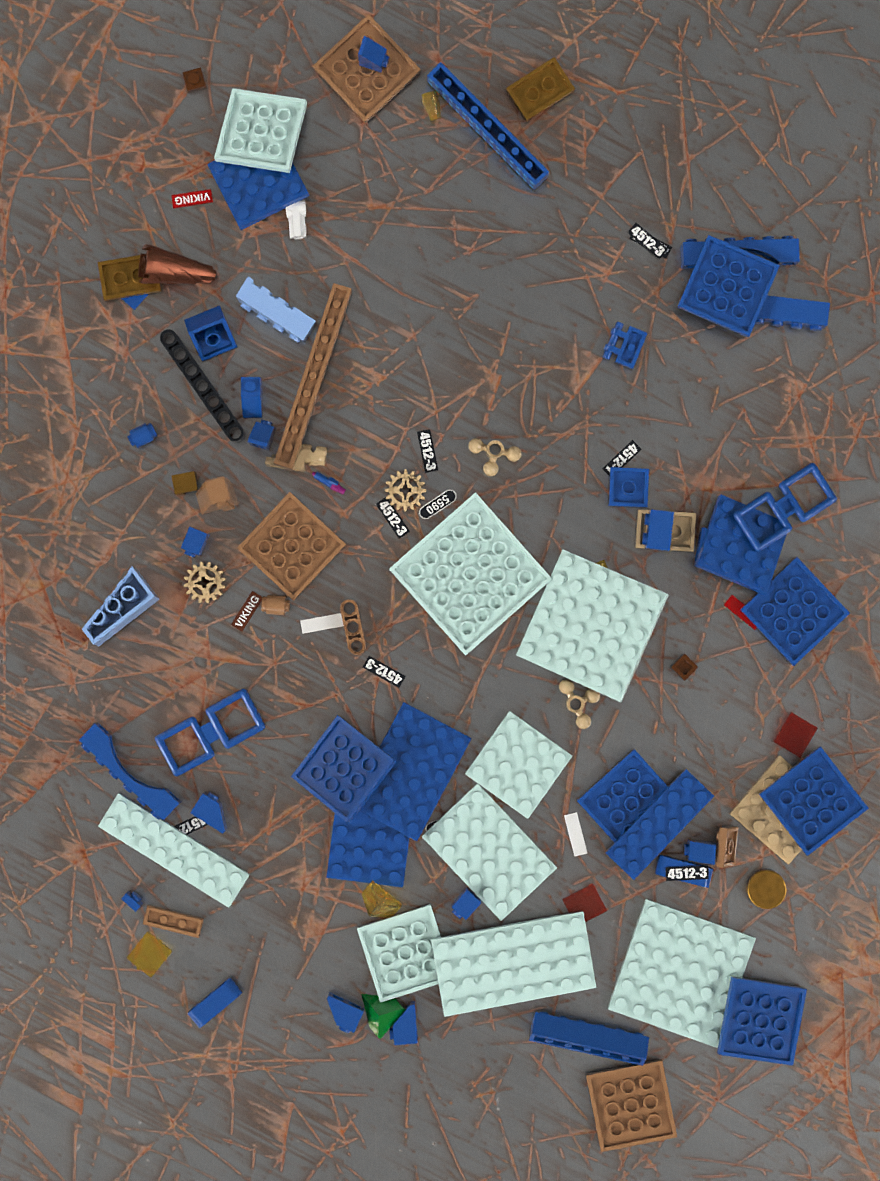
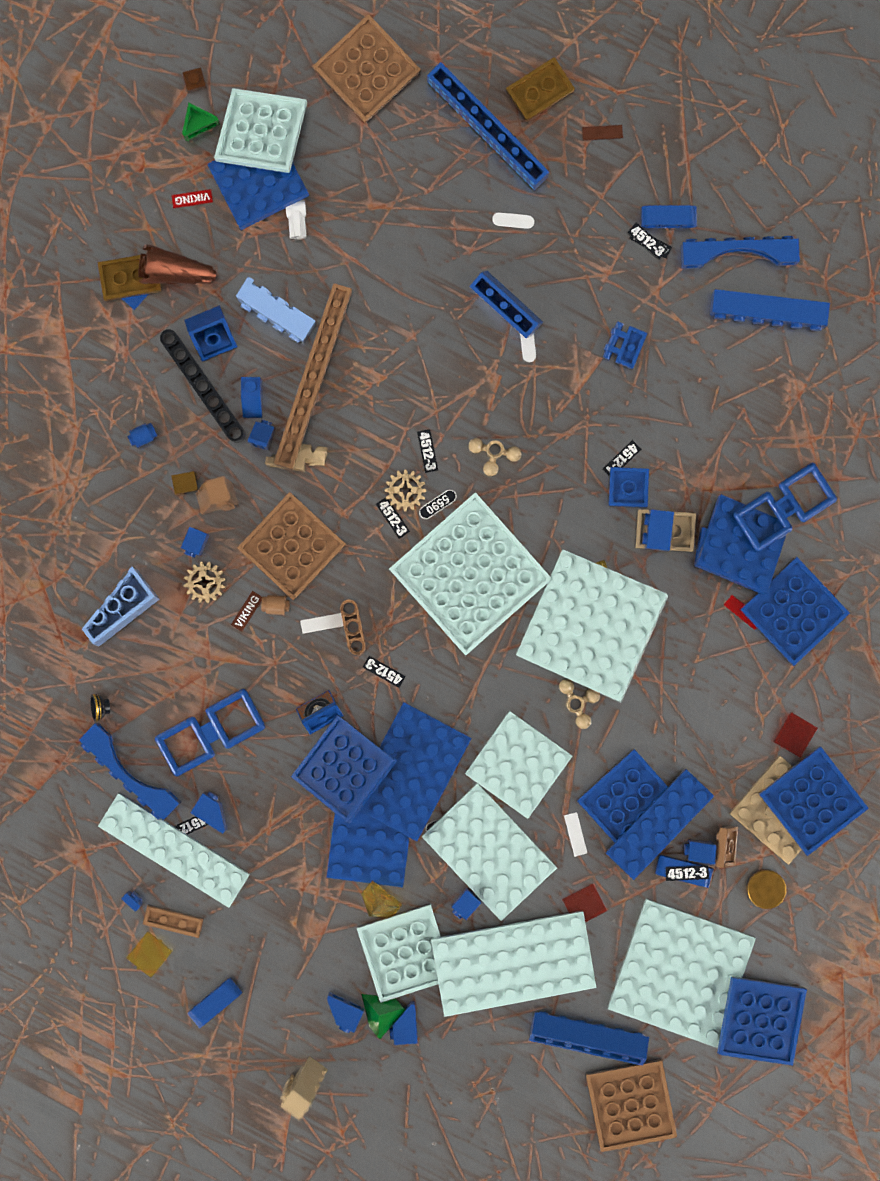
blue piece [312,471,346,495] -> none
blue slope [358,36,390,73] -> none
clear yellow cone [421,90,441,121] -> none
reddish brown plate [671,654,698,681] -> none
blue plate [677,235,780,338] -> none
none -> black piece [90,694,110,722]
none -> green slope [182,102,221,141]
none -> tan wedge [280,1056,328,1120]
none -> blue panel [296,690,344,735]
none -> blue brick [469,271,543,338]
none -> white sticker [492,213,534,229]
none -> white sticker [520,334,536,362]
none -> copper sticker [582,125,623,140]
none -> blue beam [641,205,697,228]

